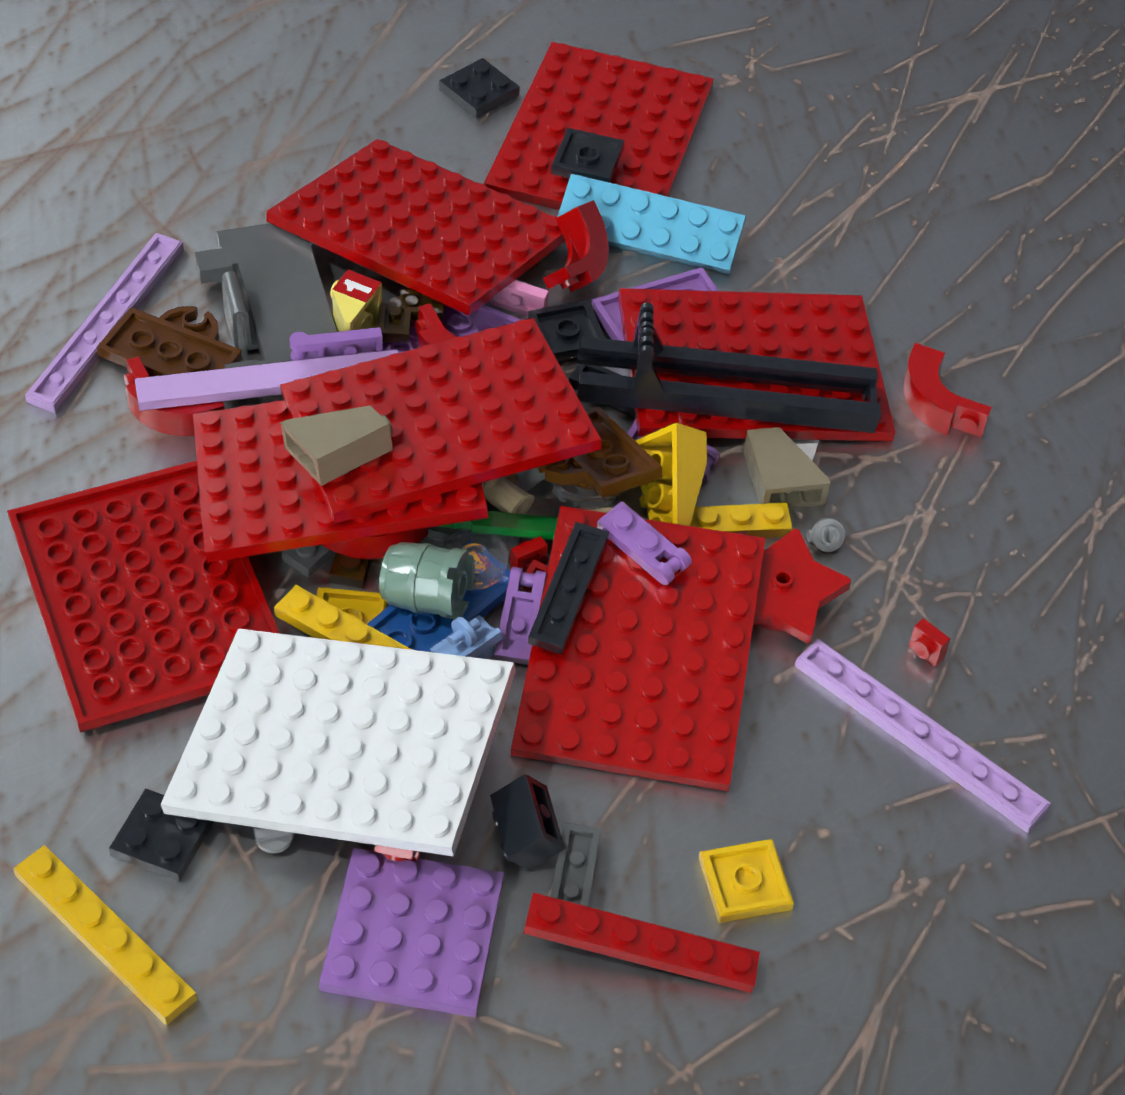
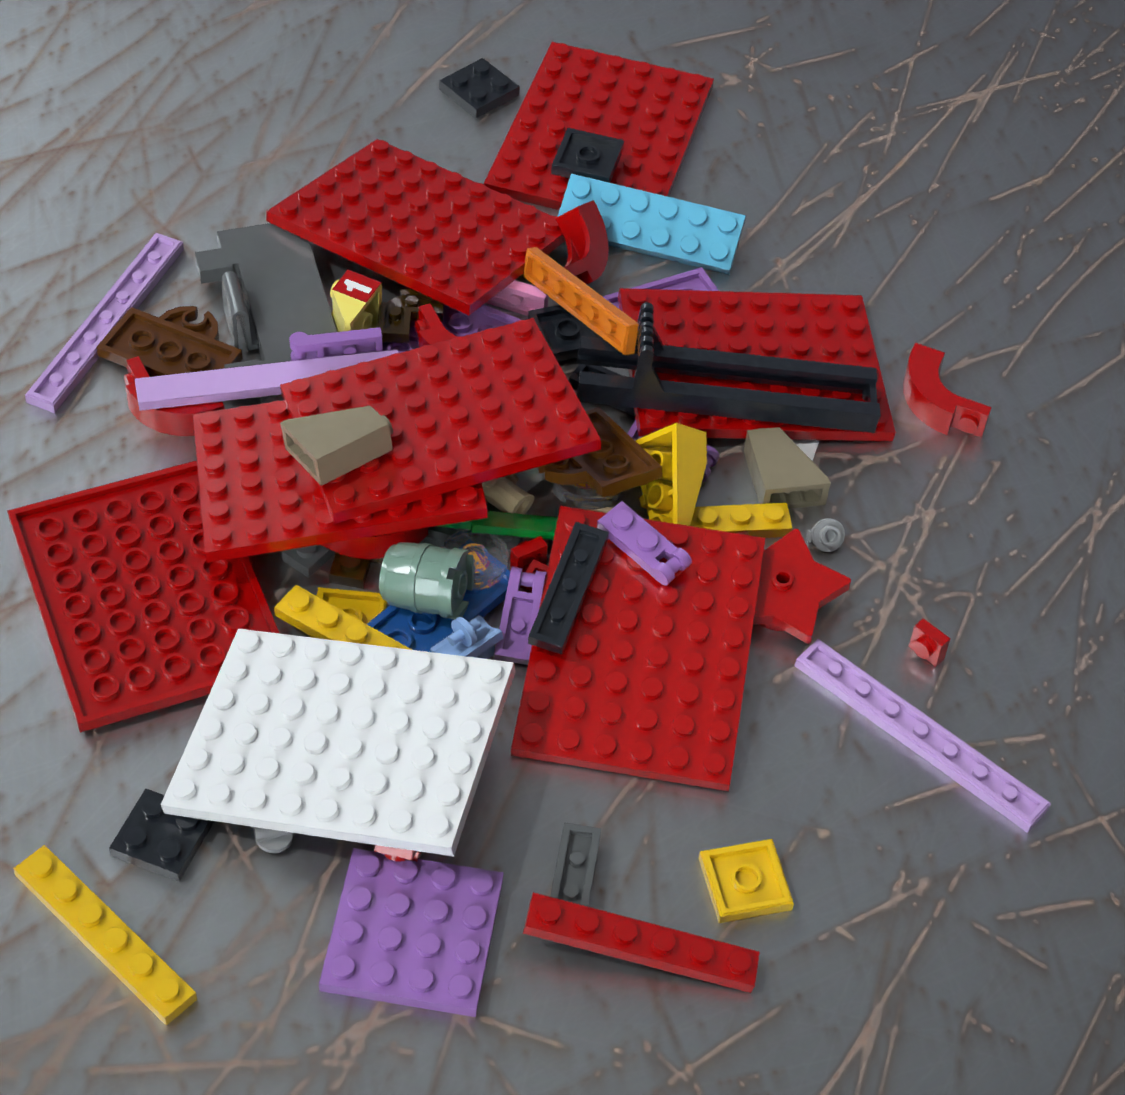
black brick [490,774,565,870] -> none
none -> orange tile [523,247,639,355]

